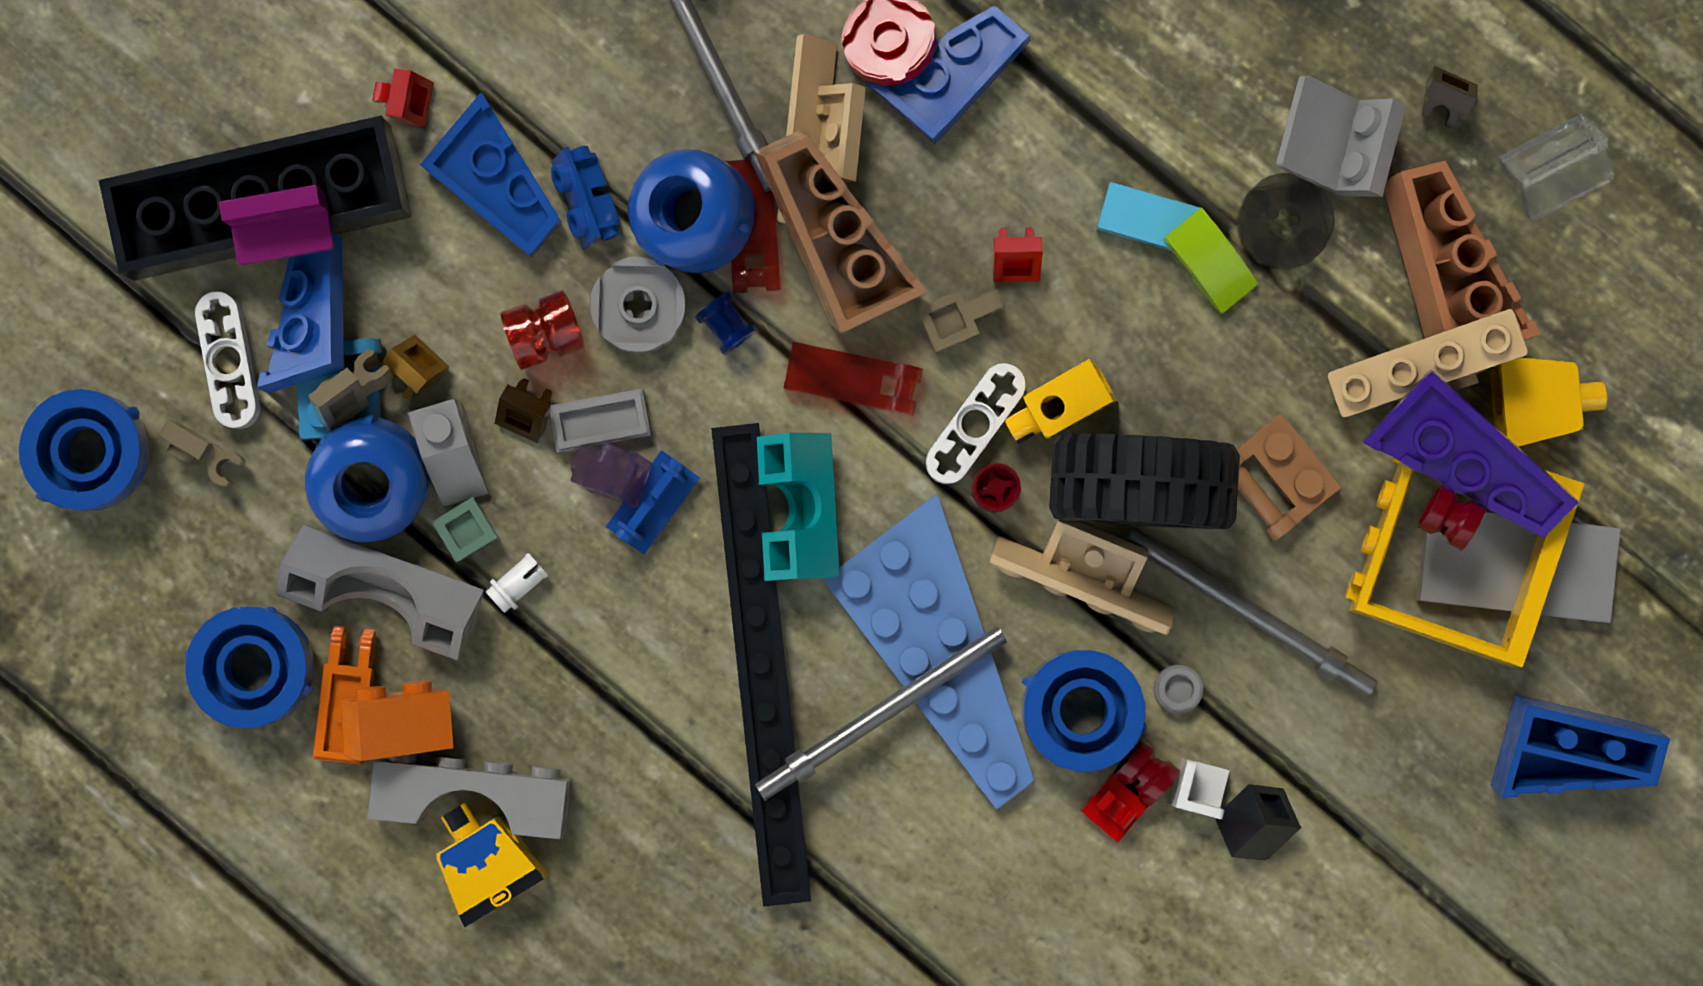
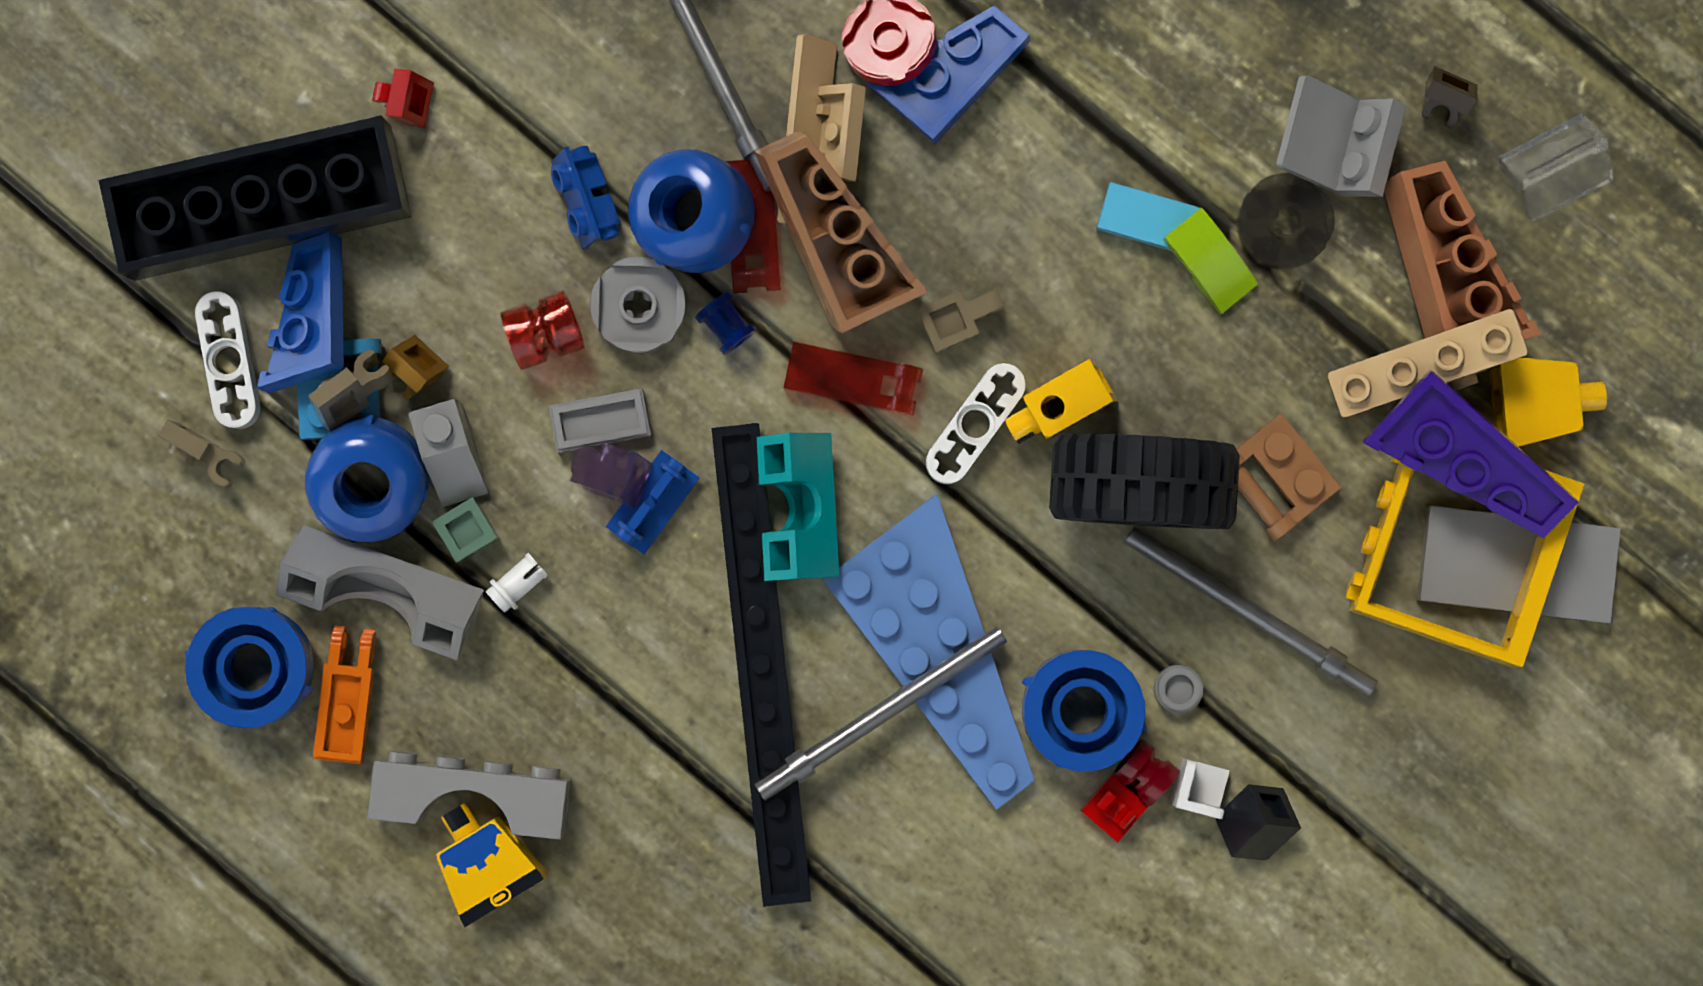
blue piece [19,389,150,512] -> none
magenta panel [219,185,334,265] -> none
orange brick [340,680,453,761] -> none
blue wing [420,93,562,258] -> none
dark brown tile [494,378,552,443] -> none
dark red wheel [971,463,1021,513] -> none
tan bracket [990,519,1175,635] -> none
red tile [992,227,1043,282] -> none
dark red wheel [1417,485,1485,551] -> none
blue wedge [1491,694,1670,798] -> none

